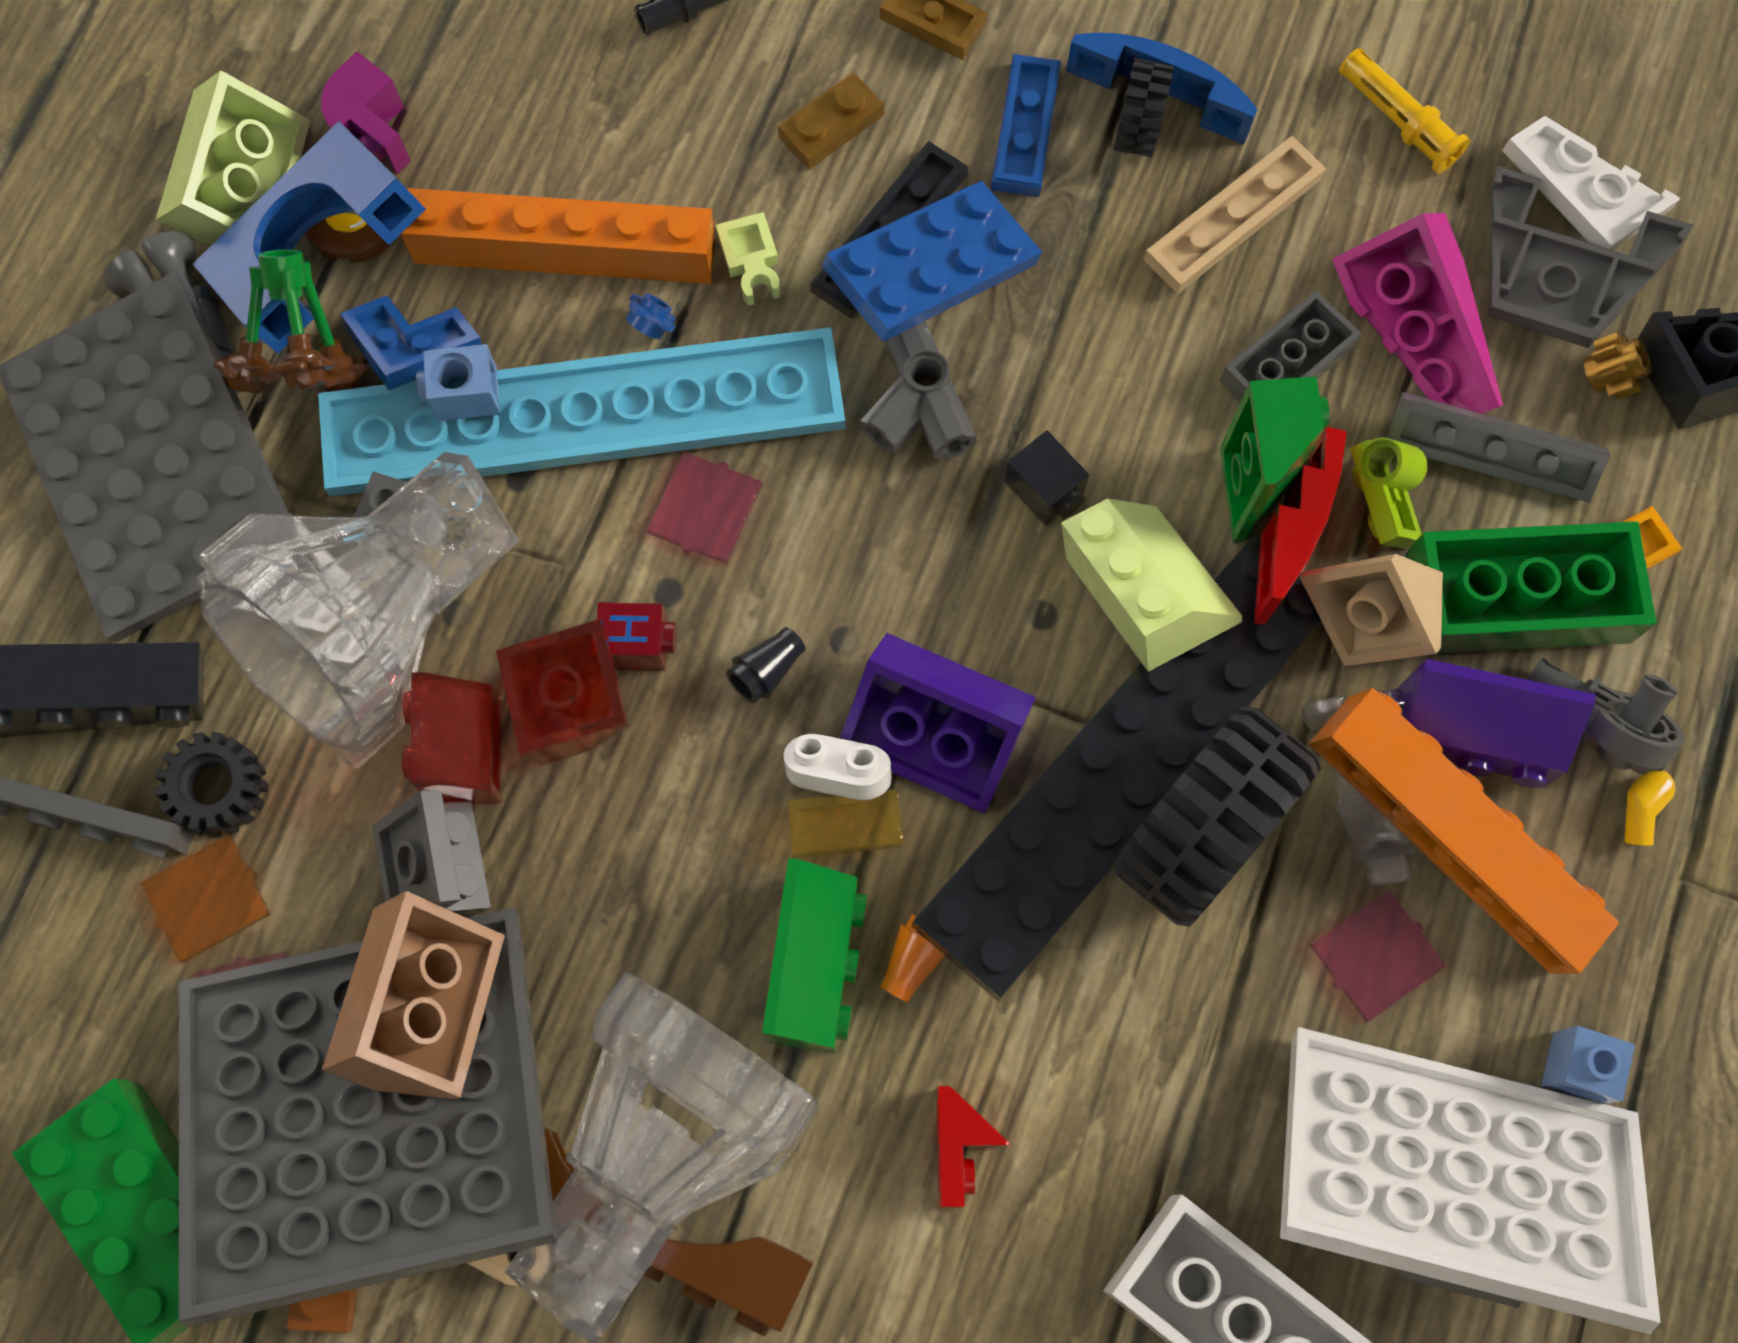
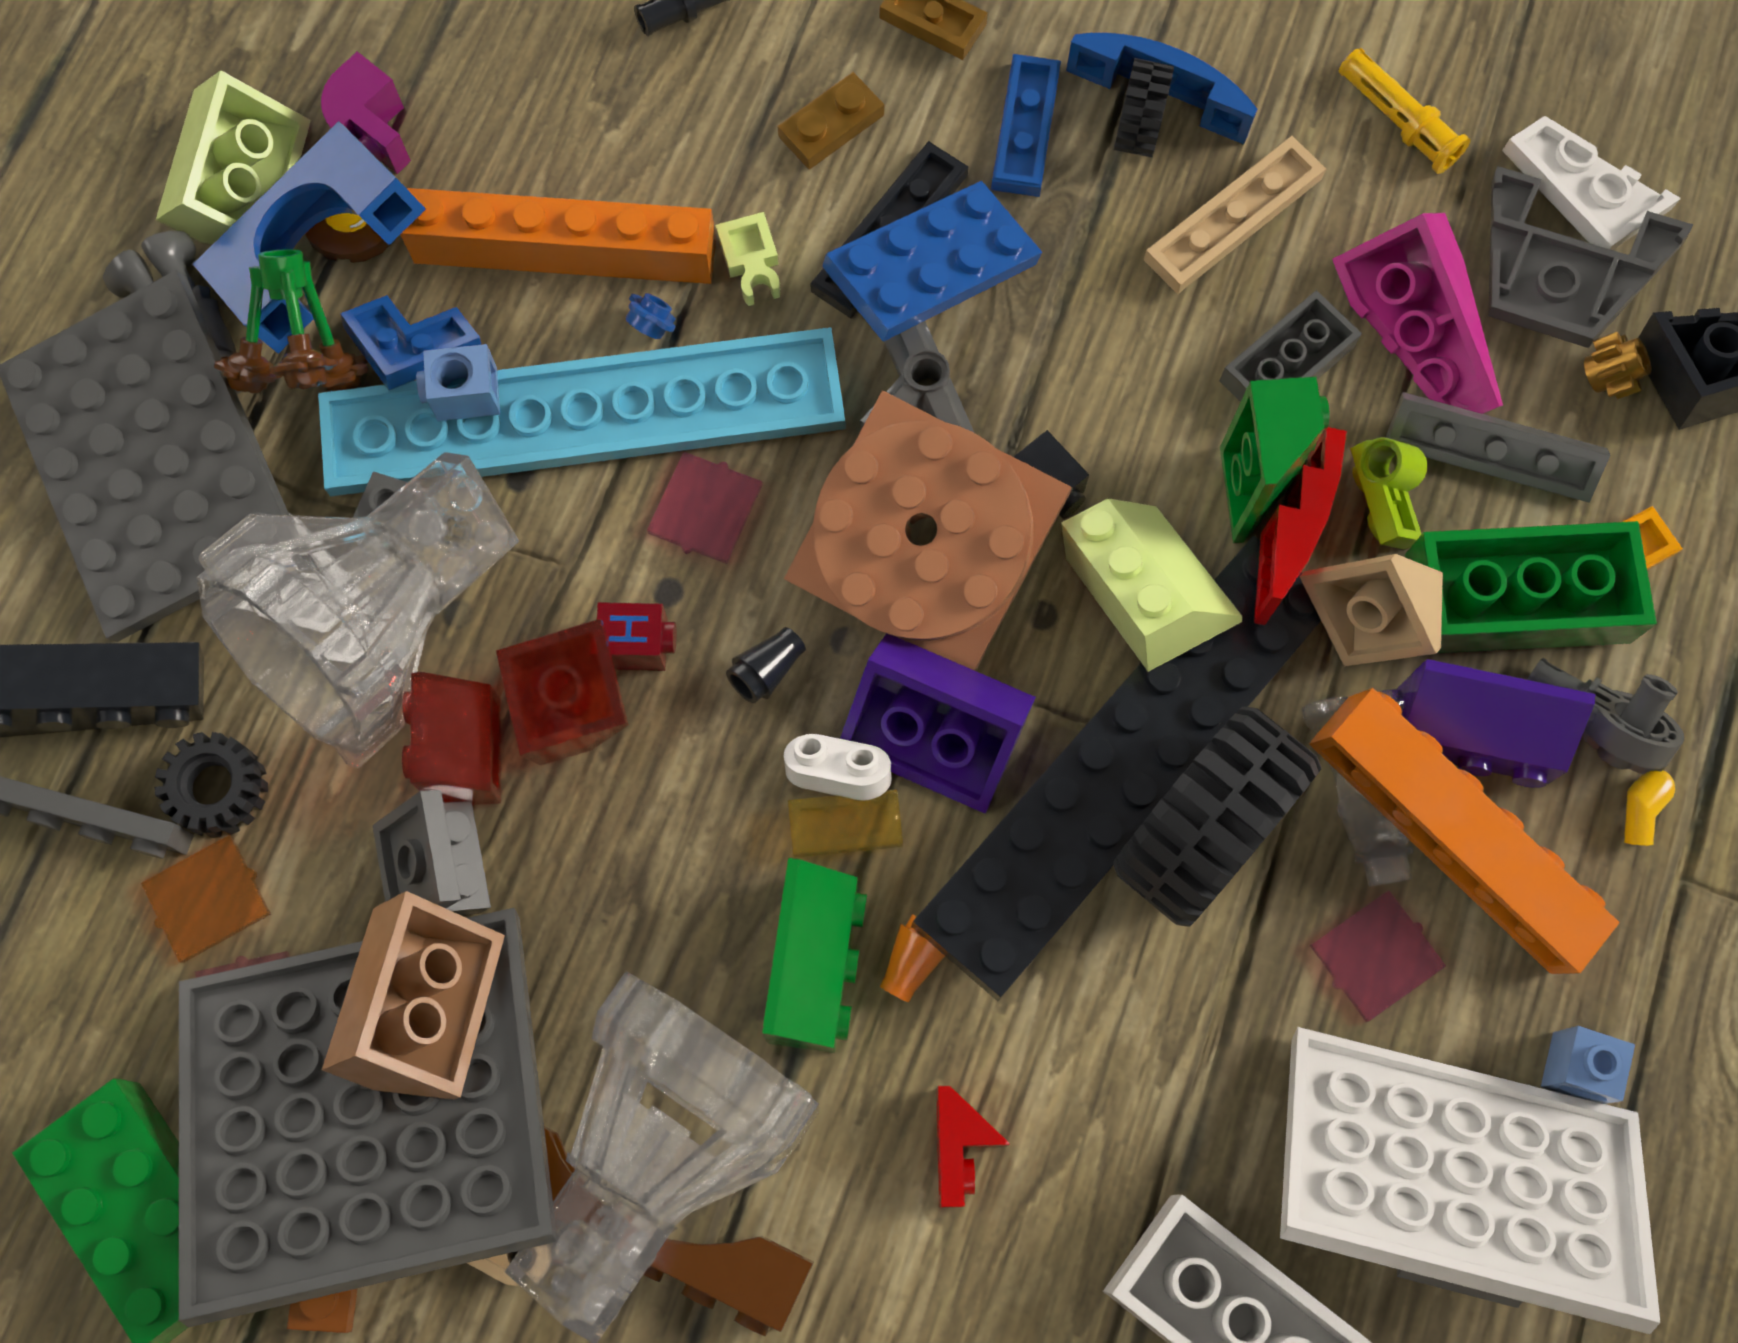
none -> nougat piece [784,390,1072,671]

